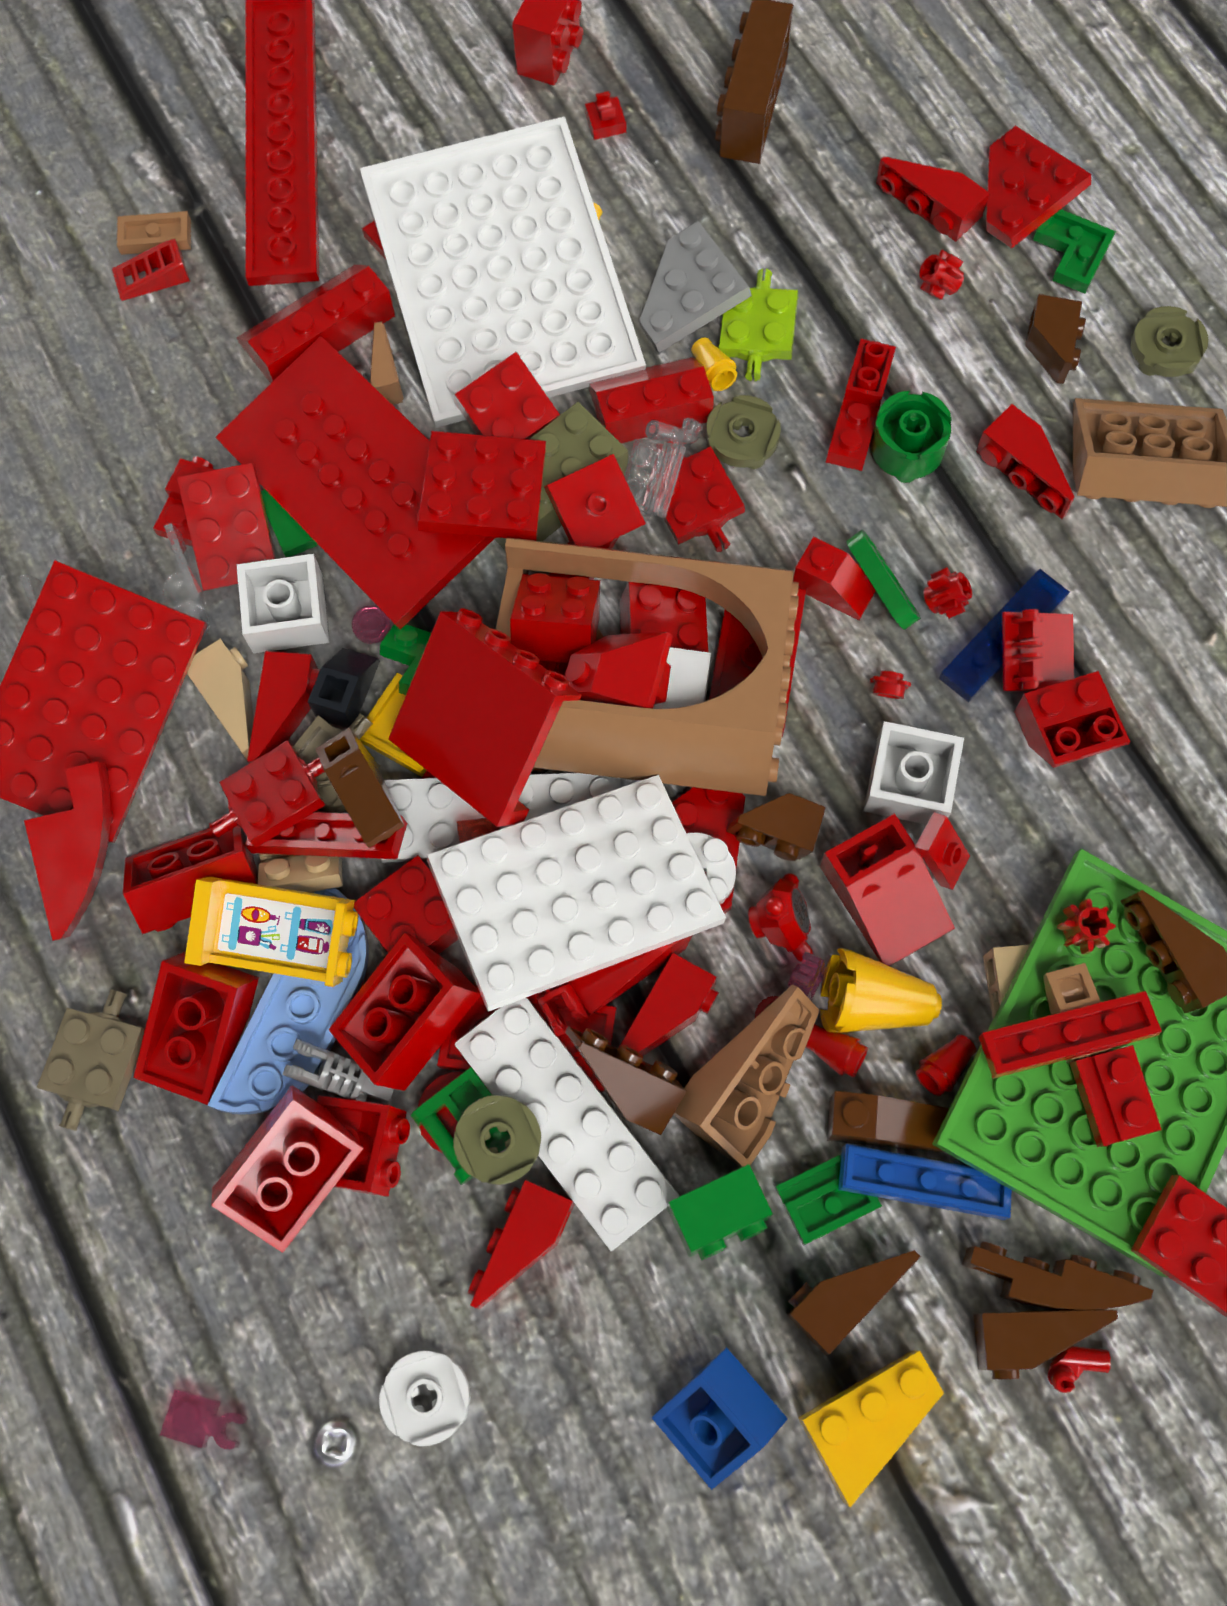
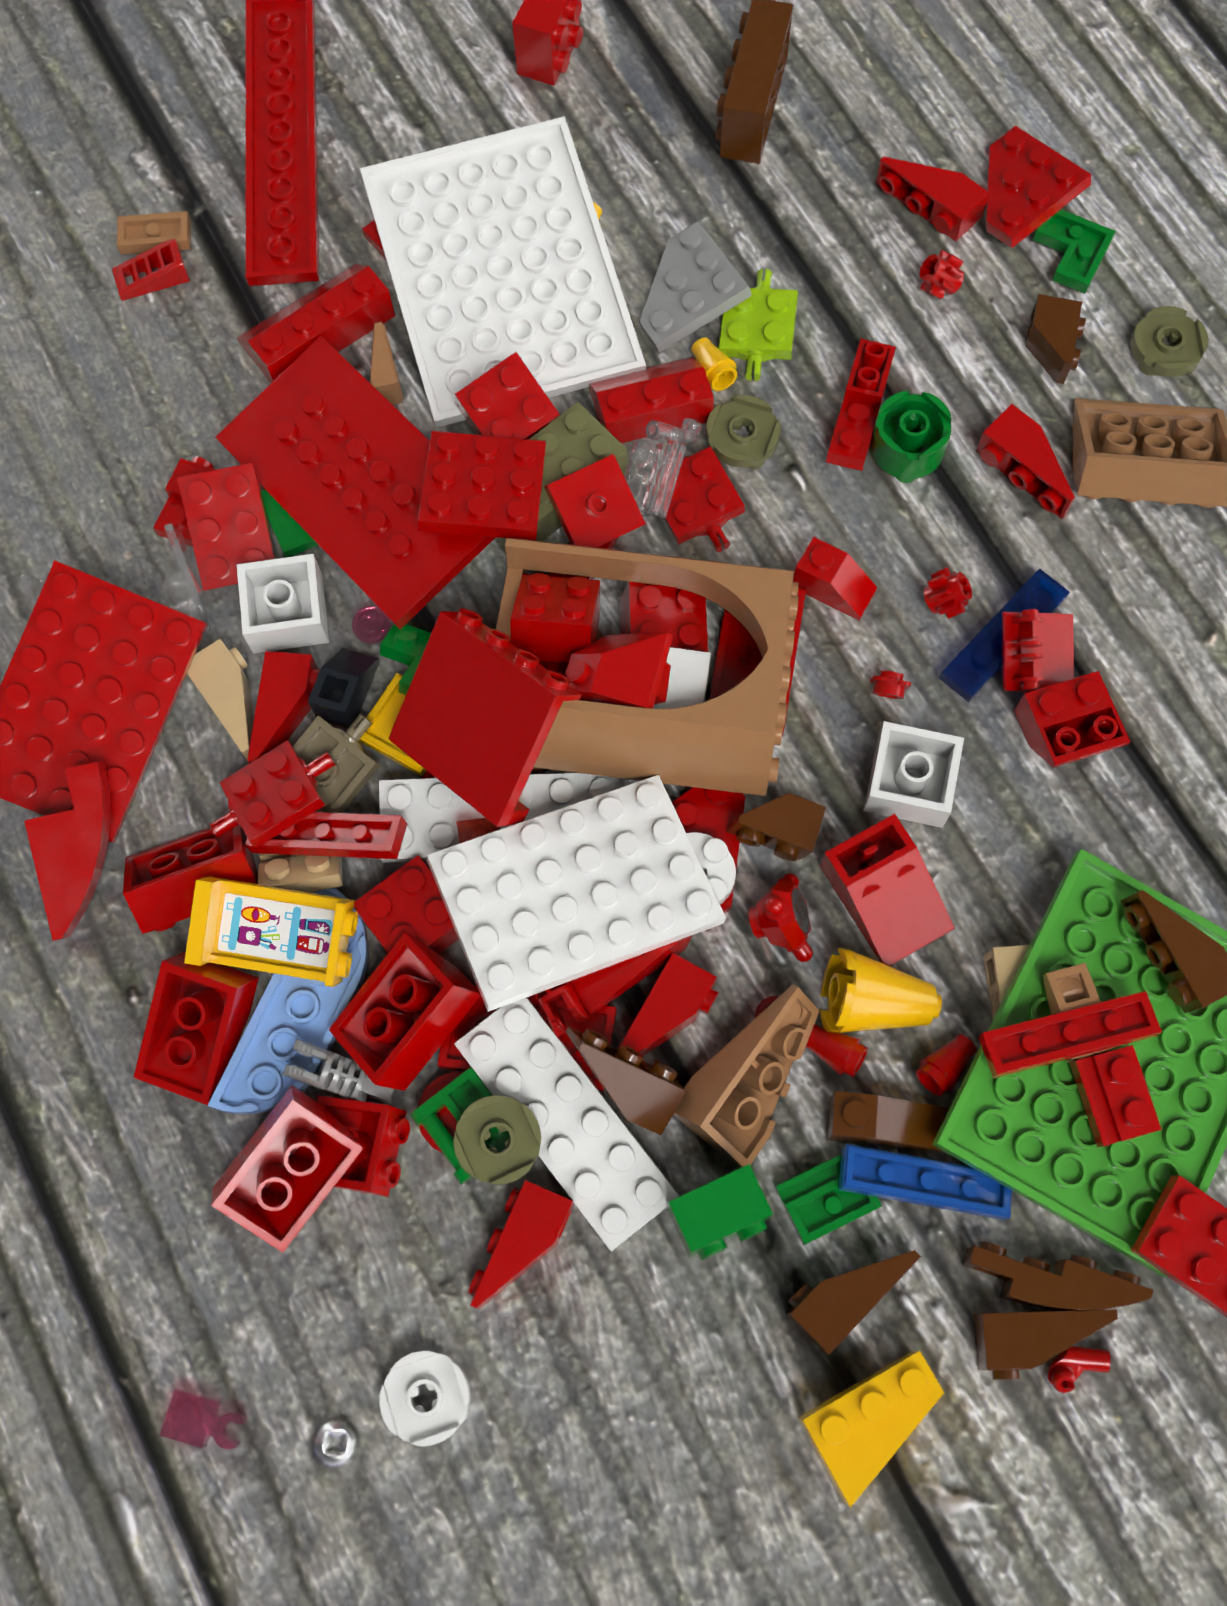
dark tan plate [37,989,145,1131] -> none
reddish brown slope [316,727,405,848] -> none
red tile [585,91,627,140] -> none
blue slope [651,1347,788,1490] -> none
clear pink plate [788,951,825,1001] -> none
green beam [846,529,921,630] -> none
red plate [915,812,970,890] -> none
red gear [1057,899,1116,955] -> none

